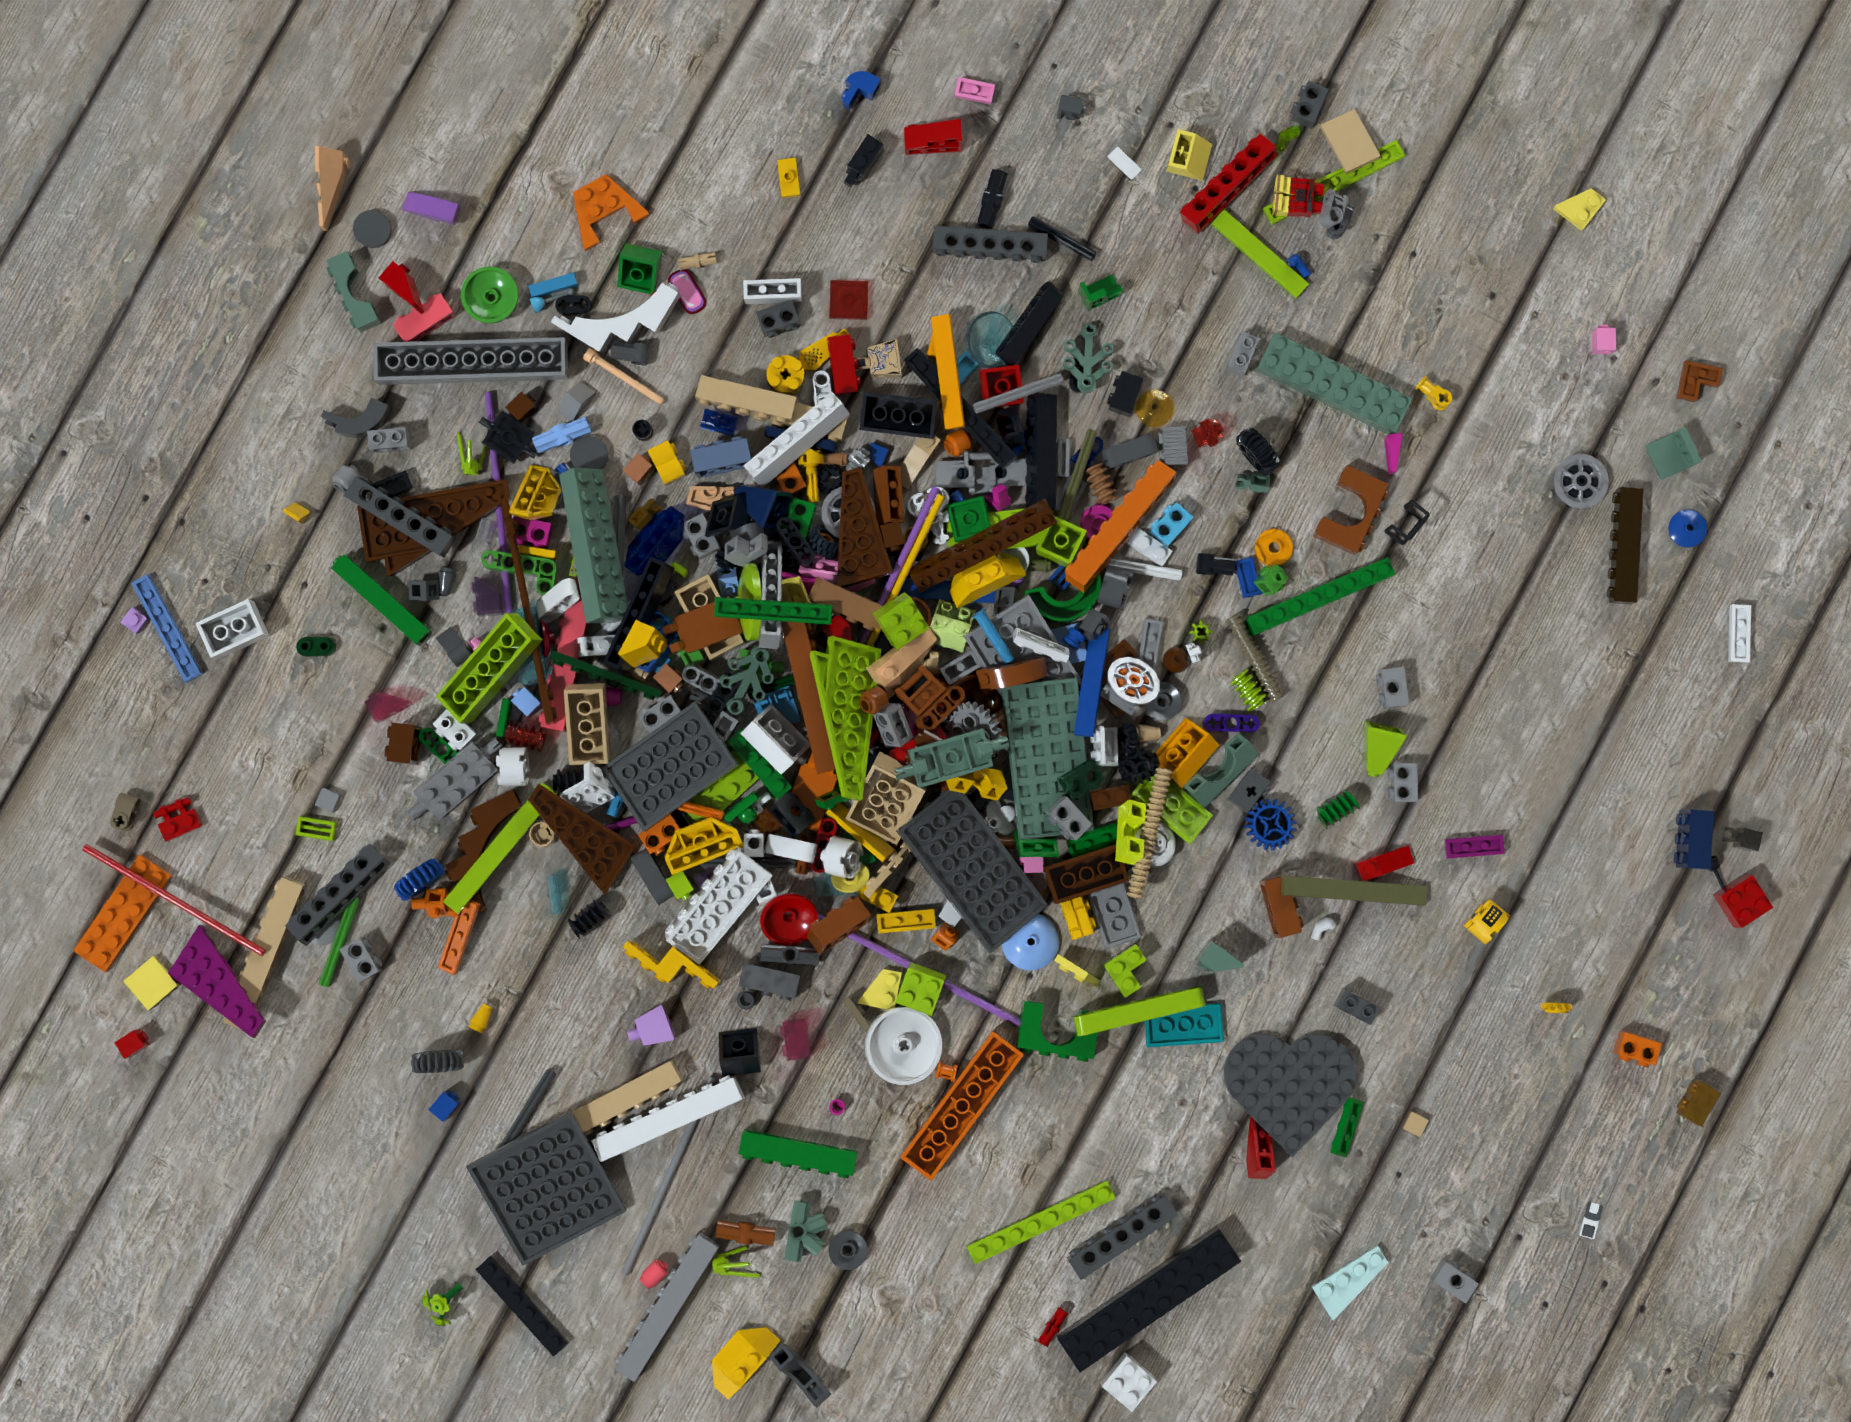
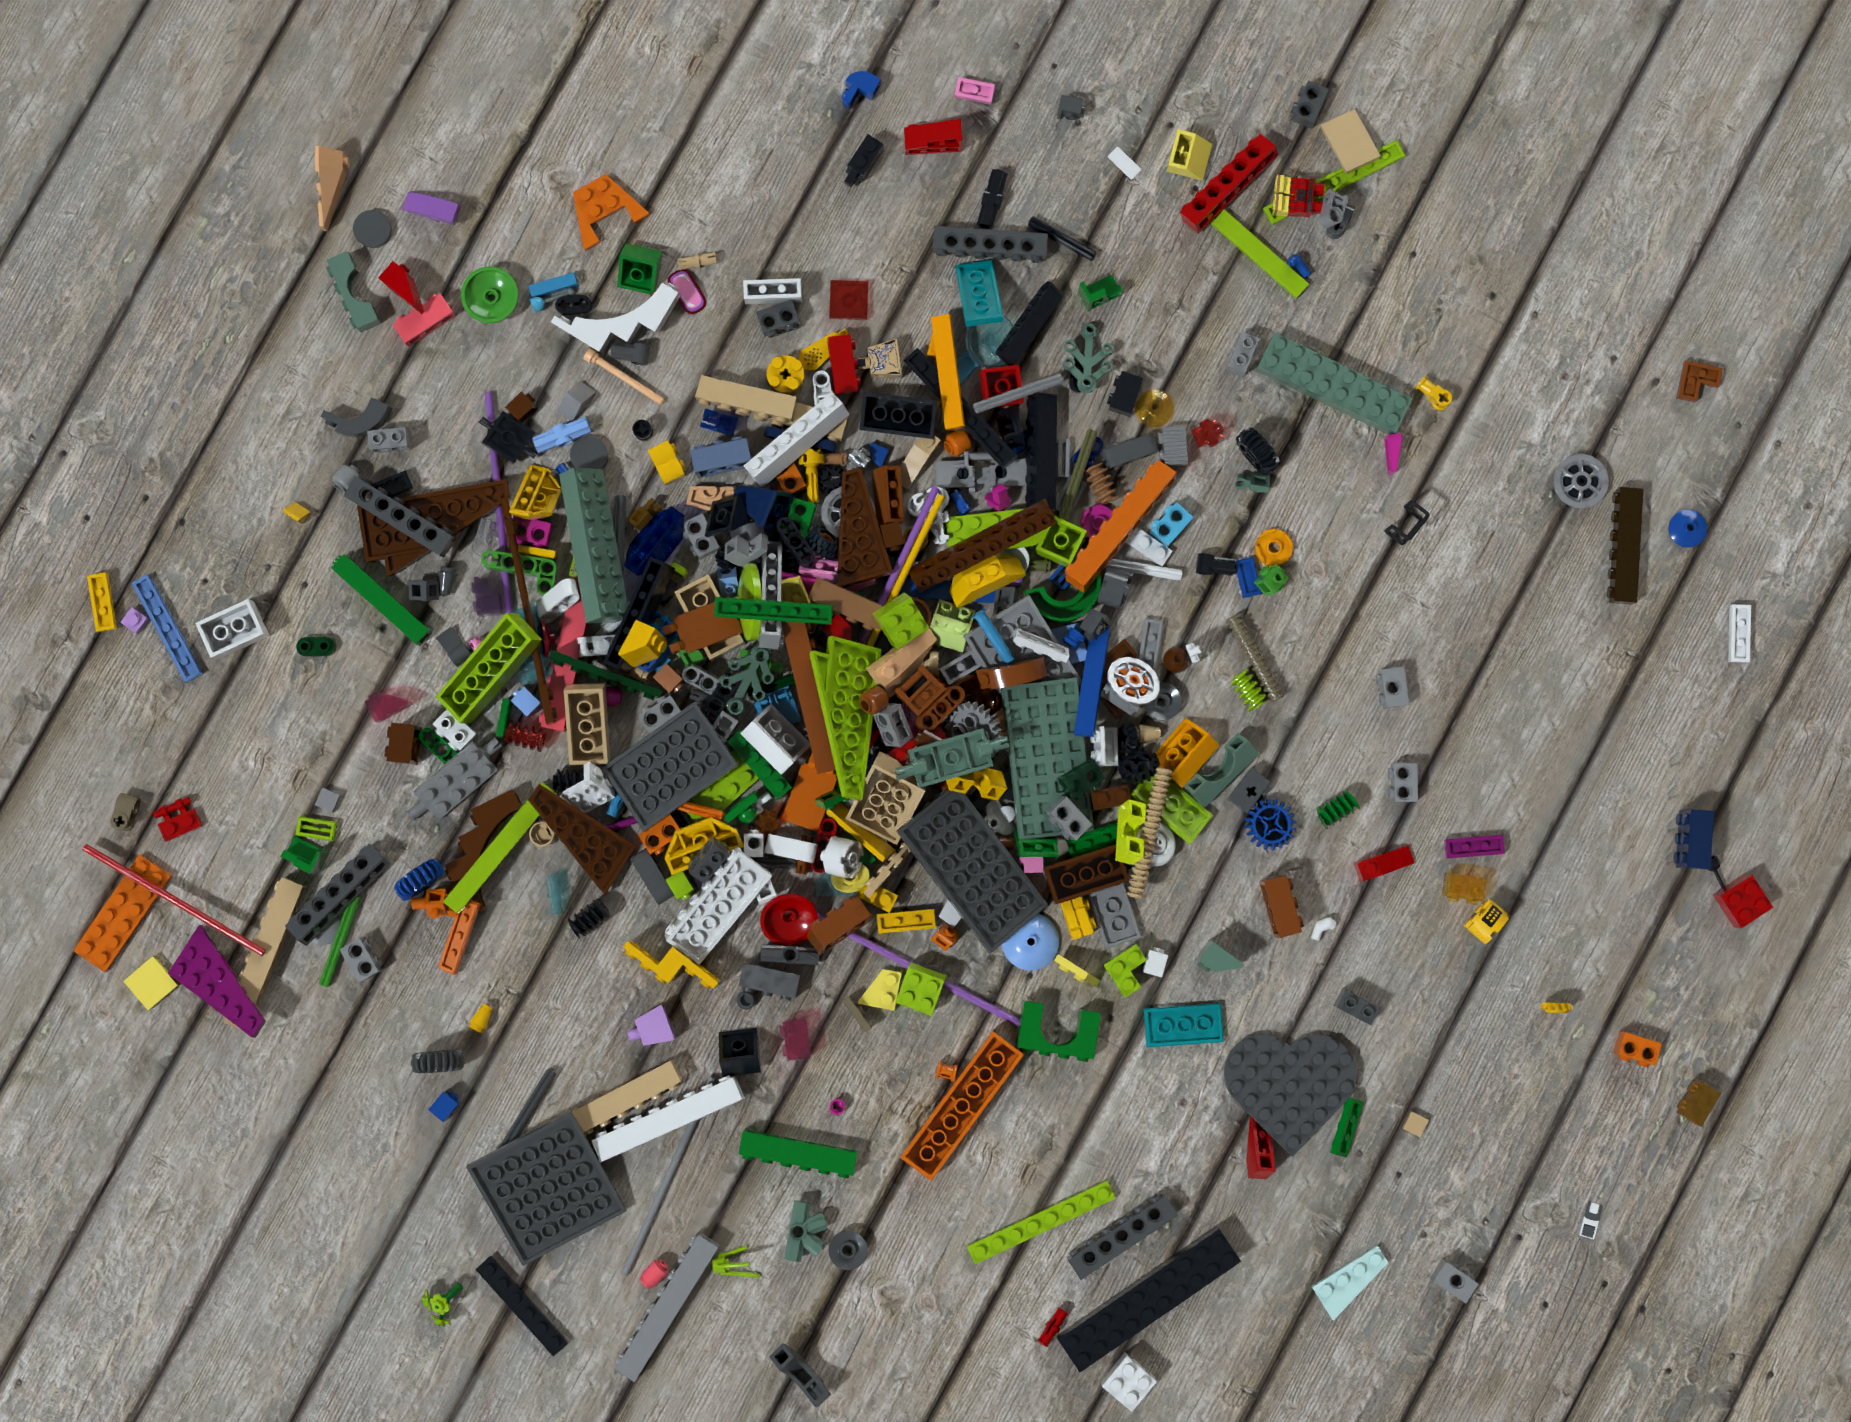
red brick [114,1029,150,1059] -> none
light grey brick [373,337,569,385] -> none
lime plant [457,432,488,475] -> none
white brick [496,747,530,786] -> none
nougat brick [623,453,654,486] -> none
yellow wedge [712,1327,780,1400] -> none
dark orange piece [715,1220,776,1246] -> none
black brick [768,790,816,839] -> none
yellow plate [777,158,801,198] -> none
white dish [865,1007,942,1085] -> none
green tile [946,496,991,543] -> none
lime beam [1073,986,1206,1036] -> none
lime gear [1189,620,1213,645] -> none
dark purple beam [1203,714,1260,733] -> none
green brick [1245,557,1396,636] -> none
clear neon green arm [1276,126,1300,151] -> none
olive tile [1281,875,1427,906] -> none
dark orange arch [1313,465,1389,555] -> none
lime slope [1363,720,1407,777] -> none
light yellow wing [1553,188,1606,231] -> none
bright pink brick [1592,325,1616,354] -> none
sand green bracket [1645,427,1702,480] -> none
clear smoke brick [1722,827,1763,852] -> none
none -> yellow plate [87,572,117,632]
none -> green panel [280,837,330,874]
none -> dark grey brick [688,836,729,884]
none -> teal tile [955,260,1004,327]
none -> white brick [1142,947,1168,977]
none -> clear yellow brick [1442,873,1487,905]

